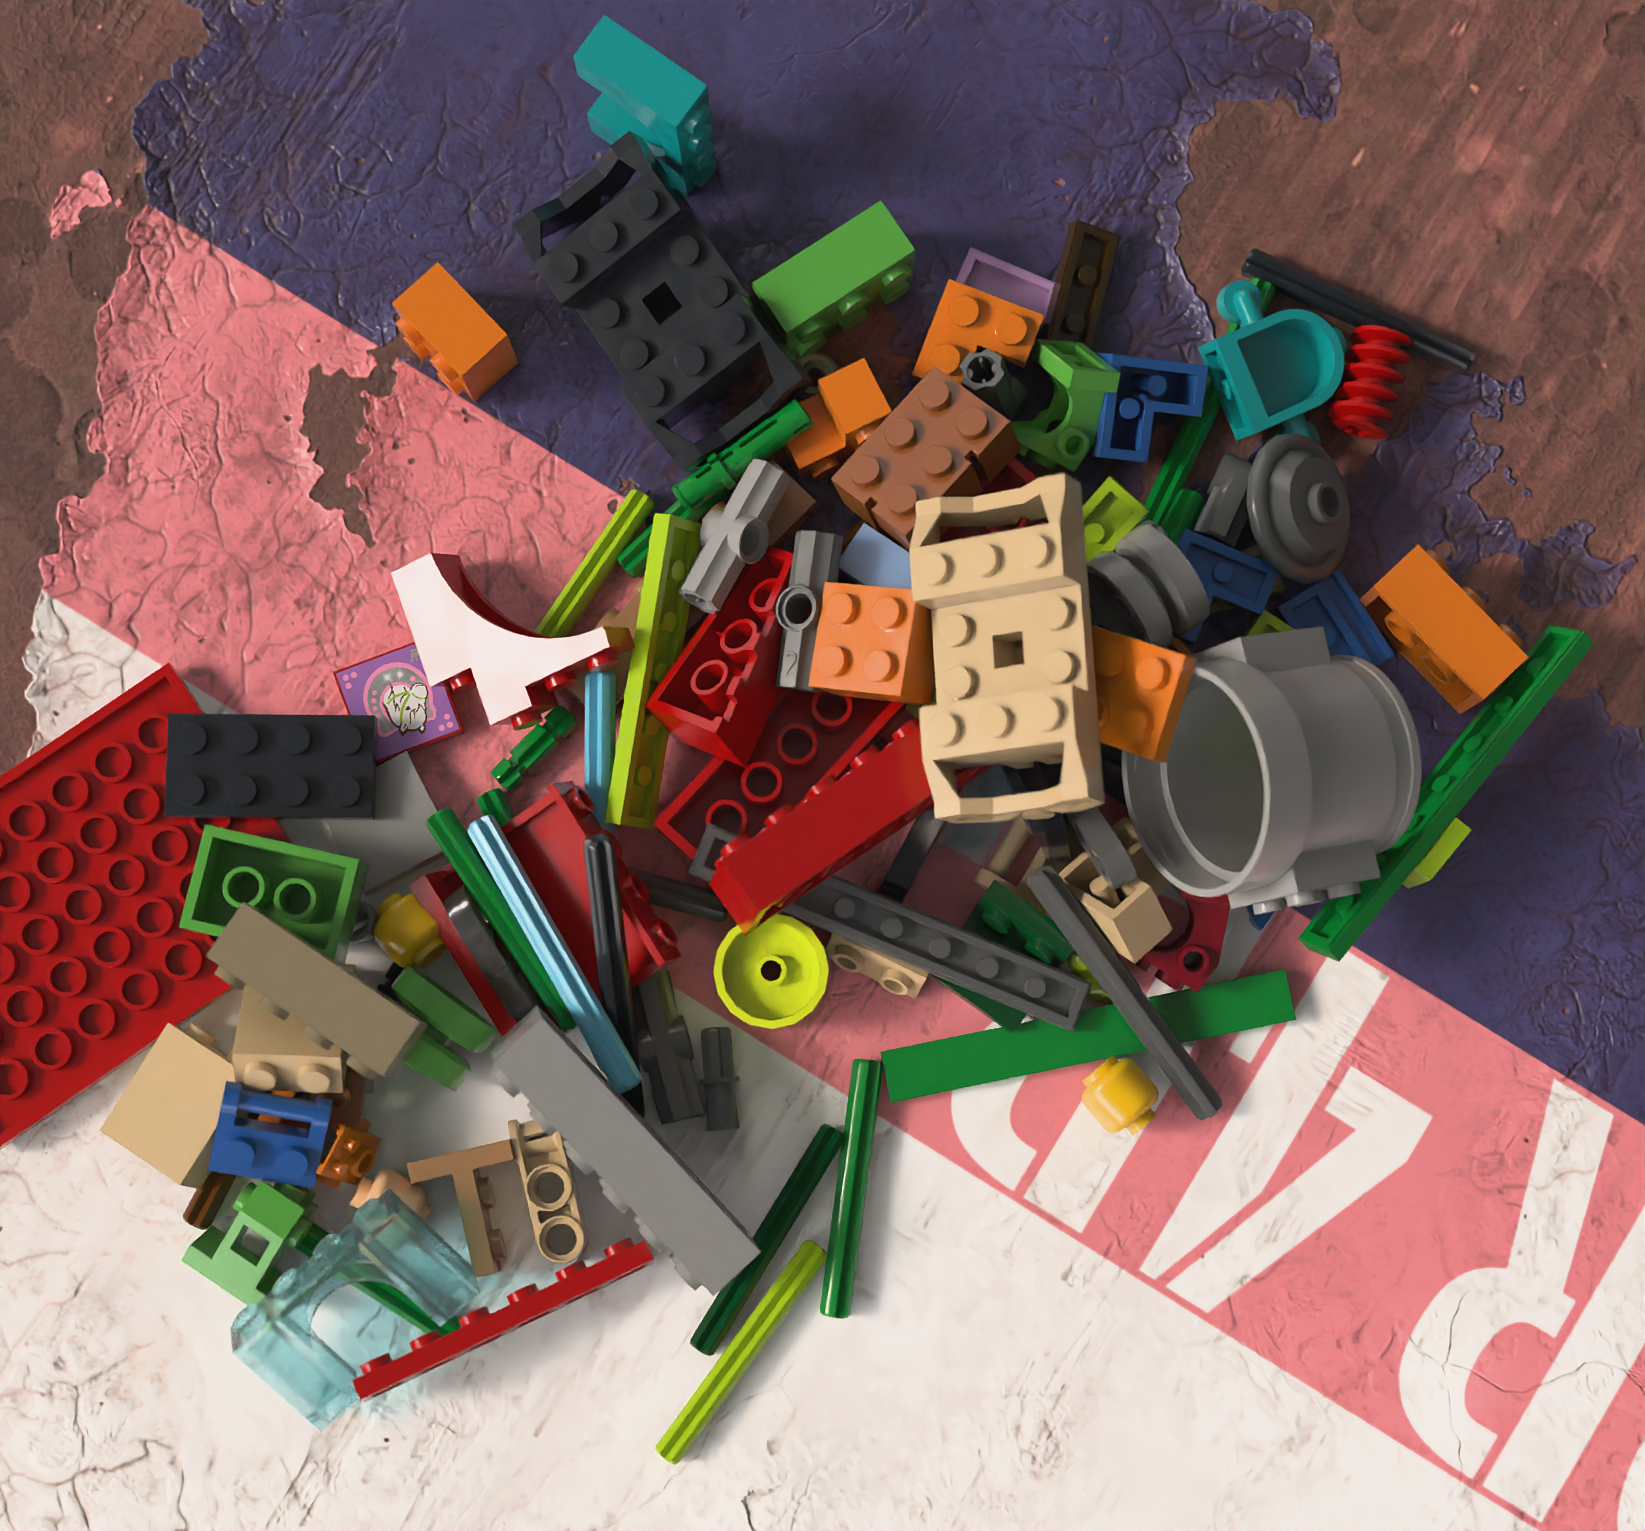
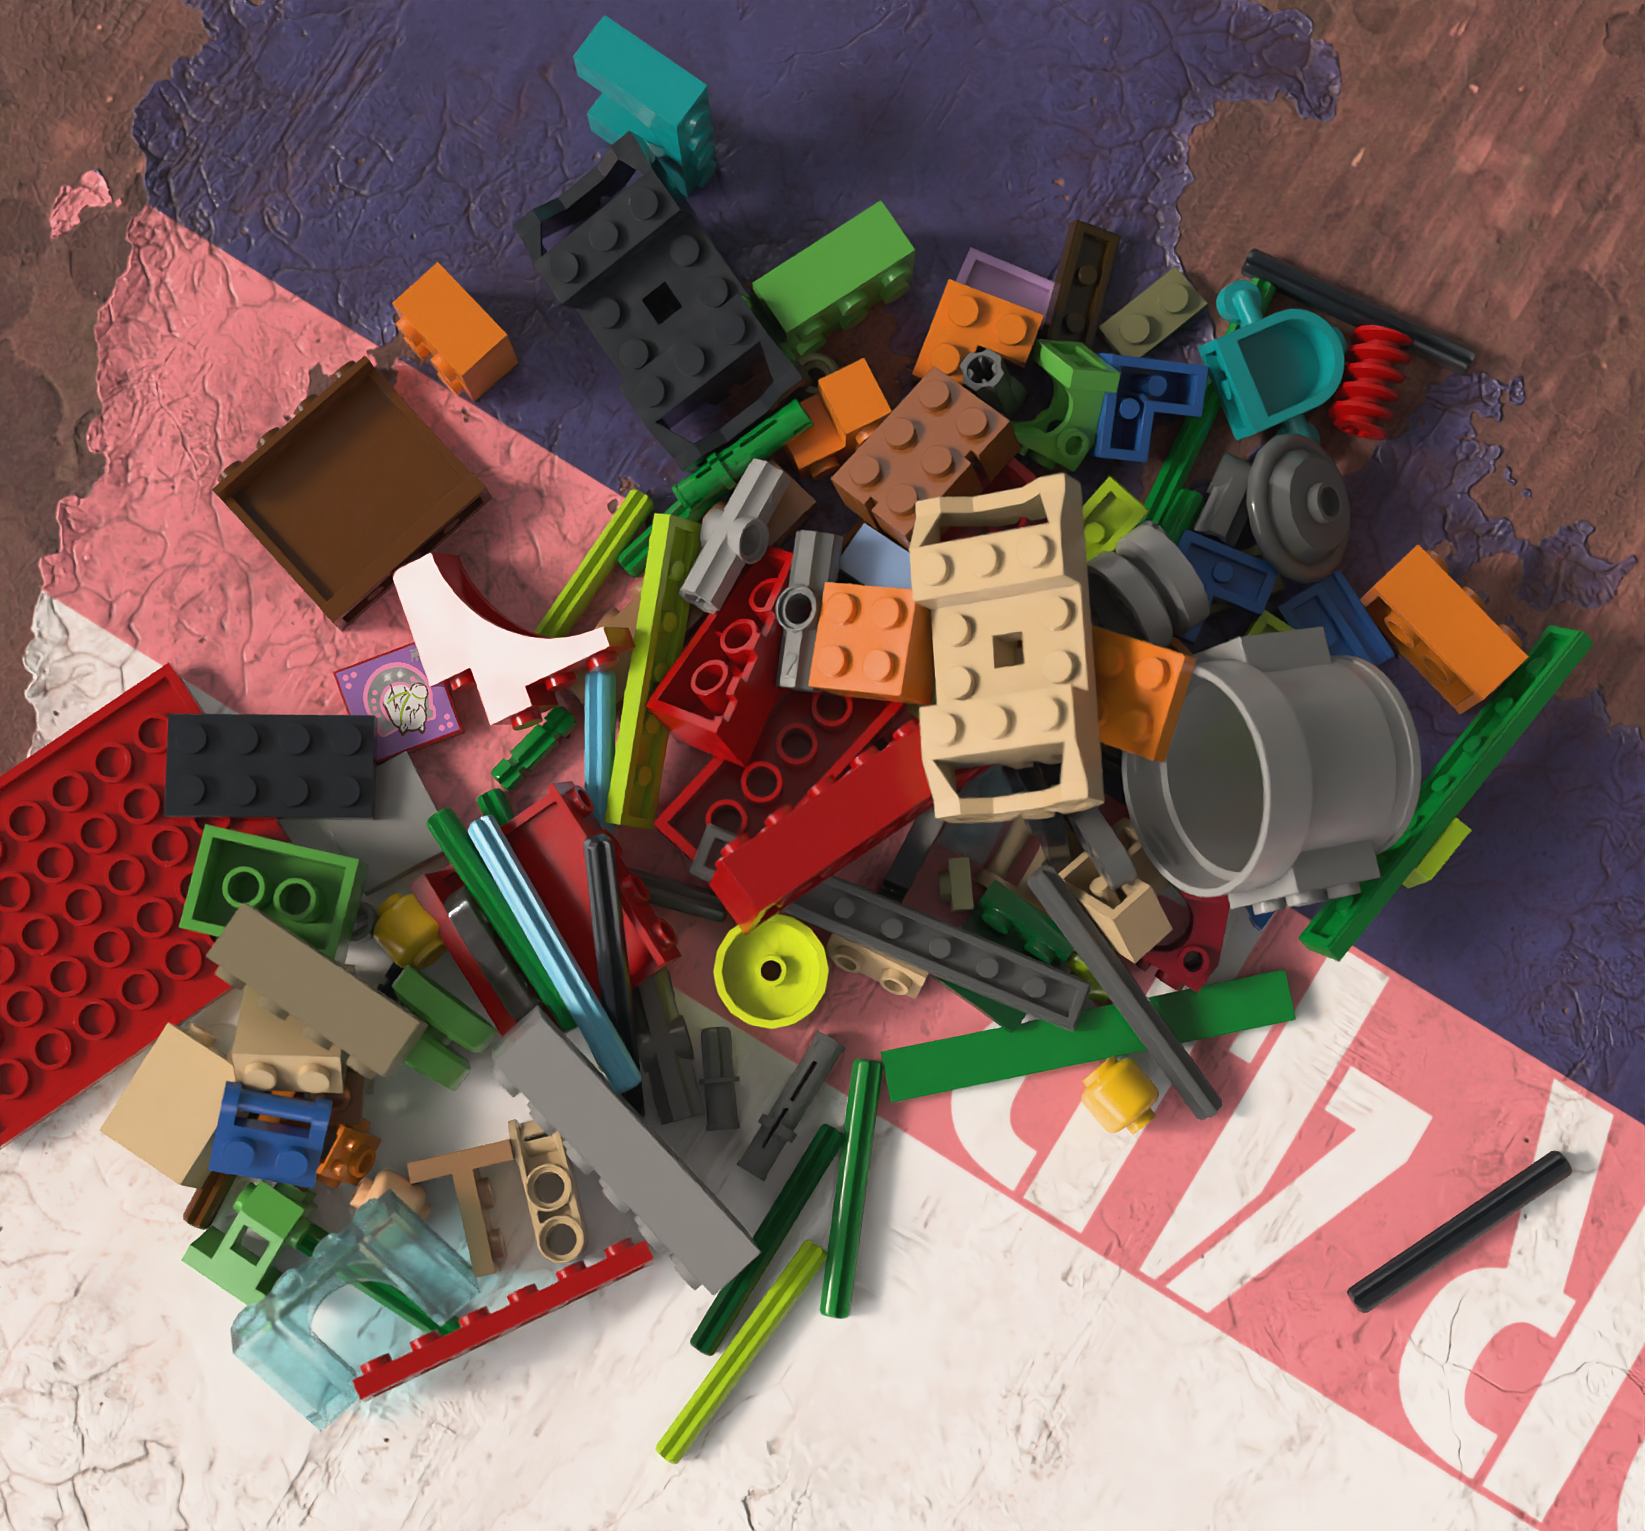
none -> reddish brown panel [212,355,492,632]
none -> dark grey pin [736,1031,845,1181]
none -> olive plate [938,857,974,914]
none -> olive plate [1097,266,1207,358]
none -> black axle [1347,1151,1572,1313]

